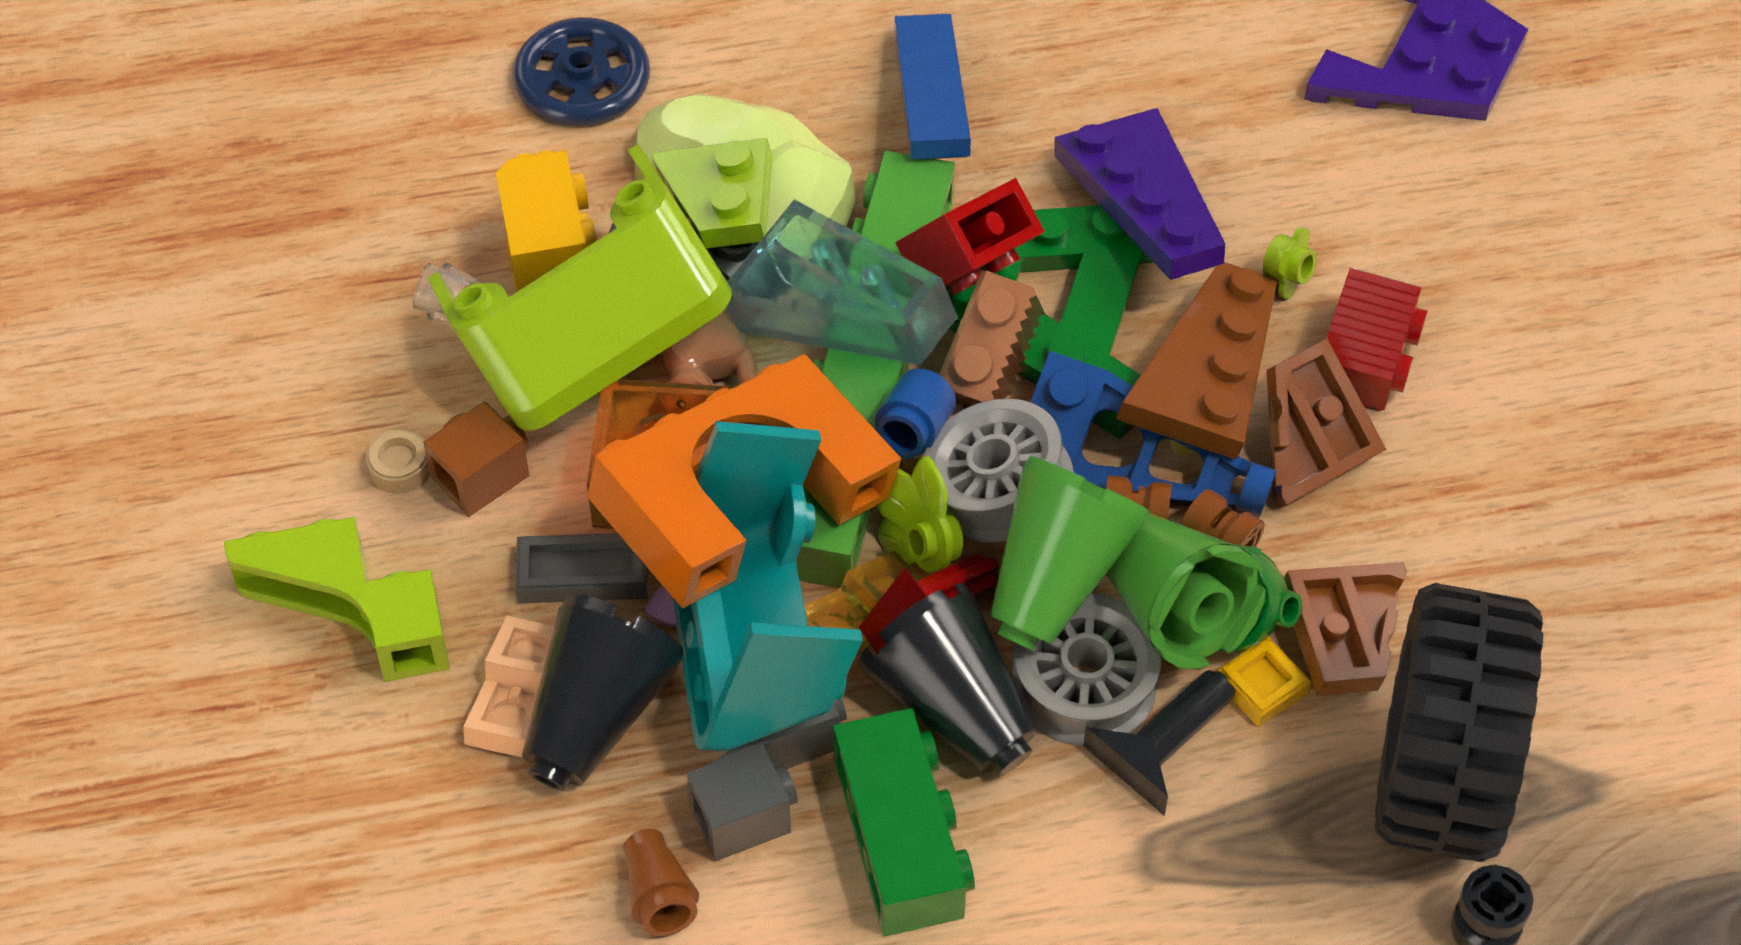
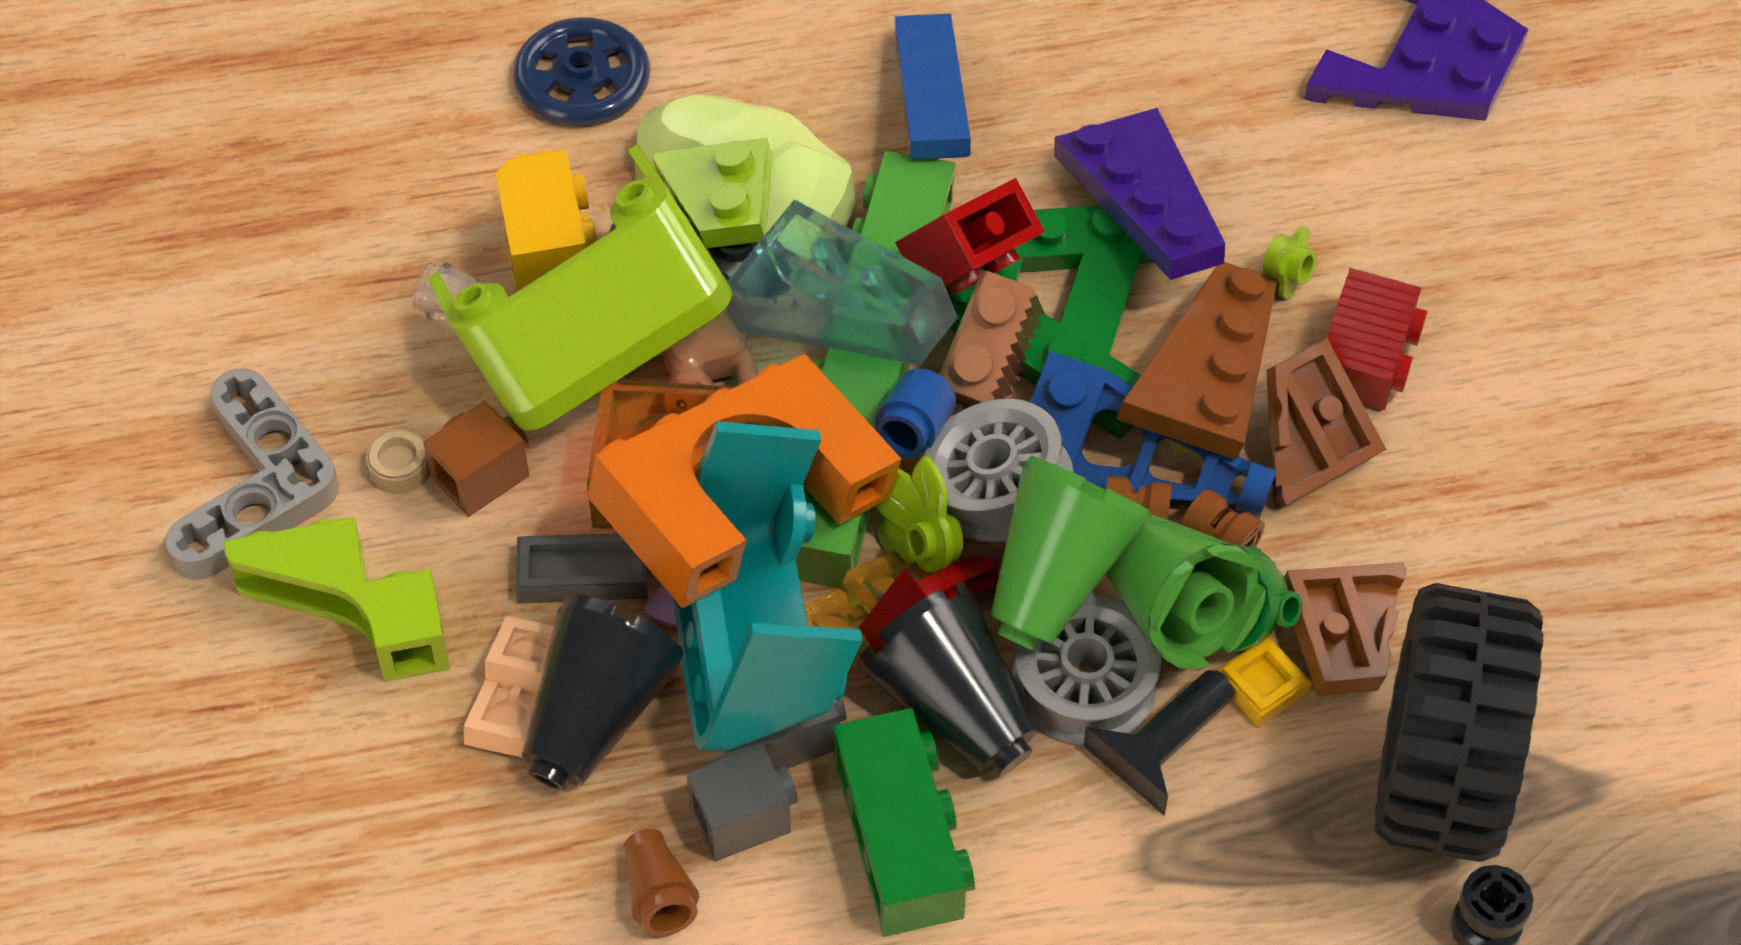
none -> light grey beam [166,368,339,580]

